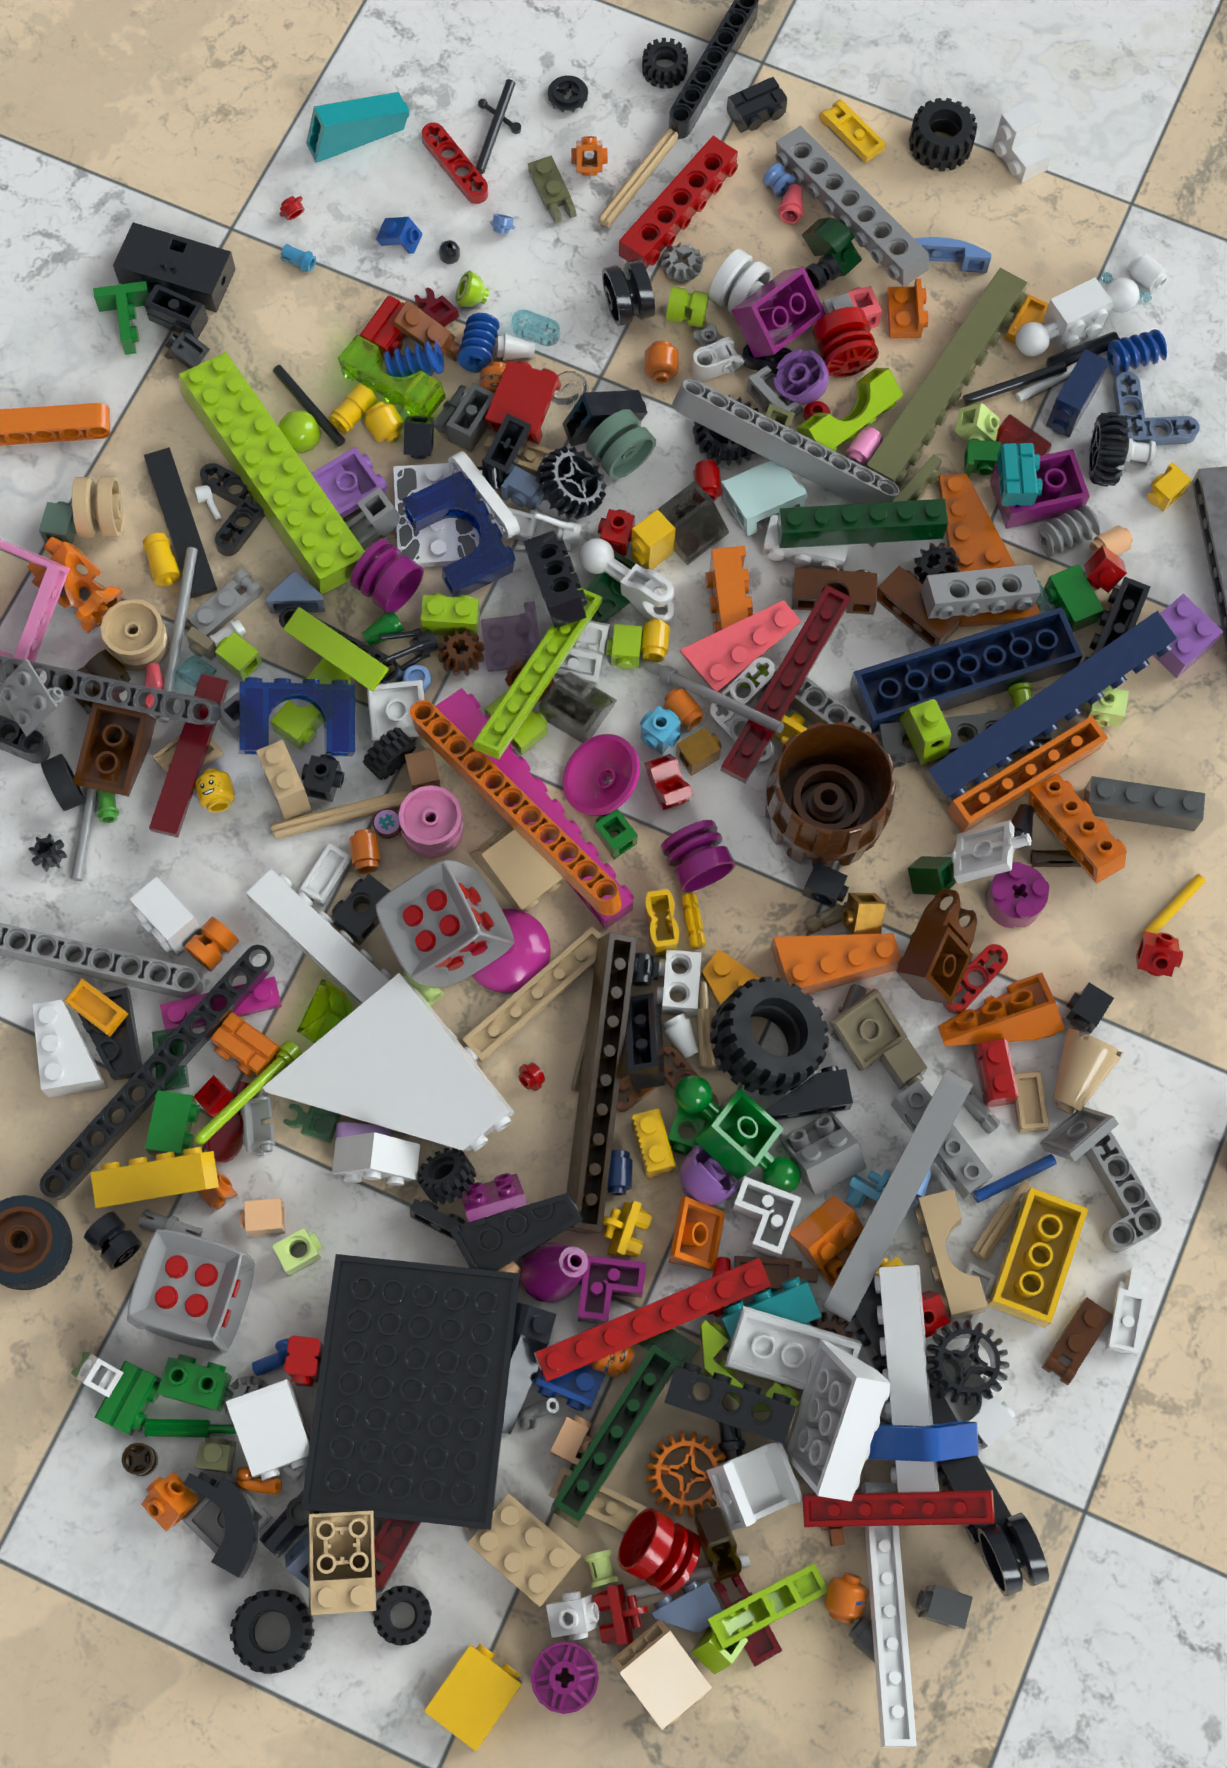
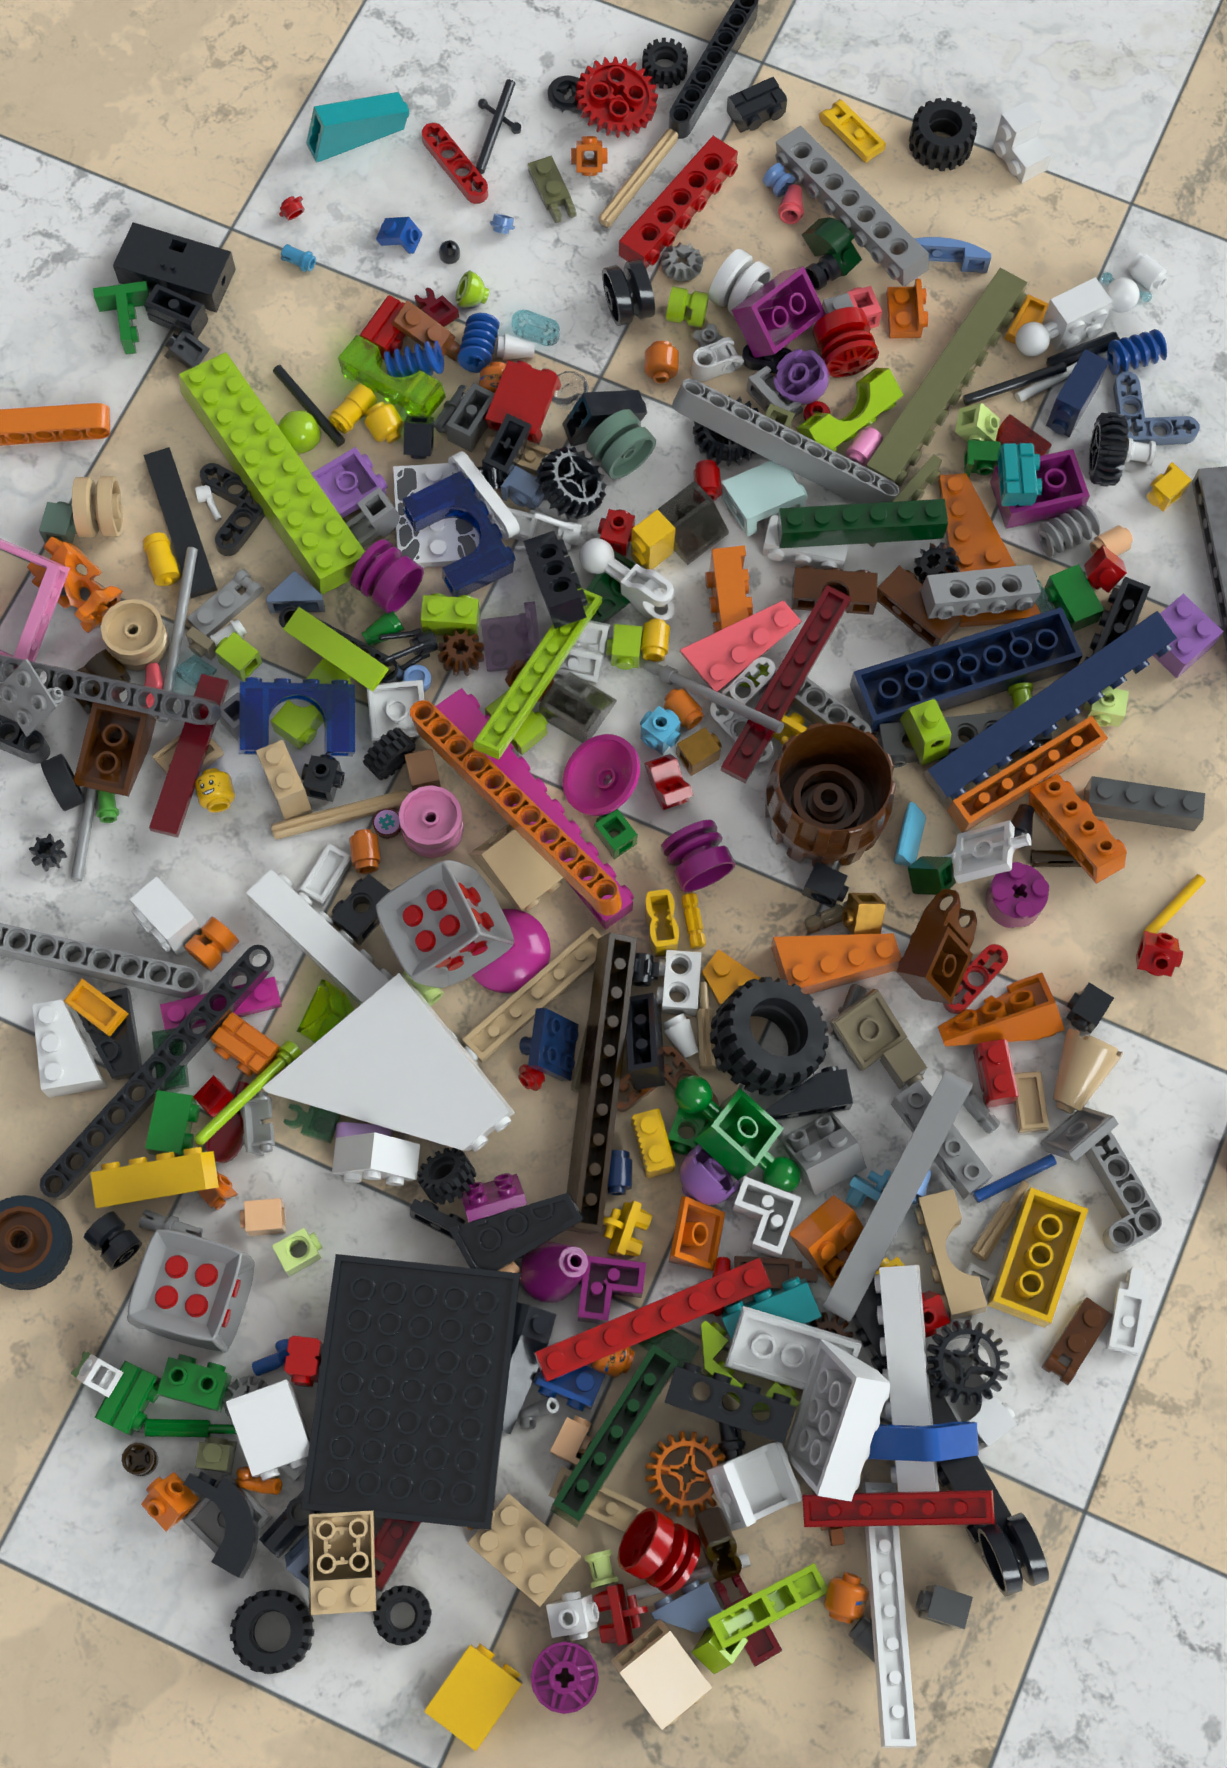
none -> dark blue plate [519,1008,579,1081]
none -> red gear [575,56,658,138]
none -> medium azure slope [893,802,926,867]

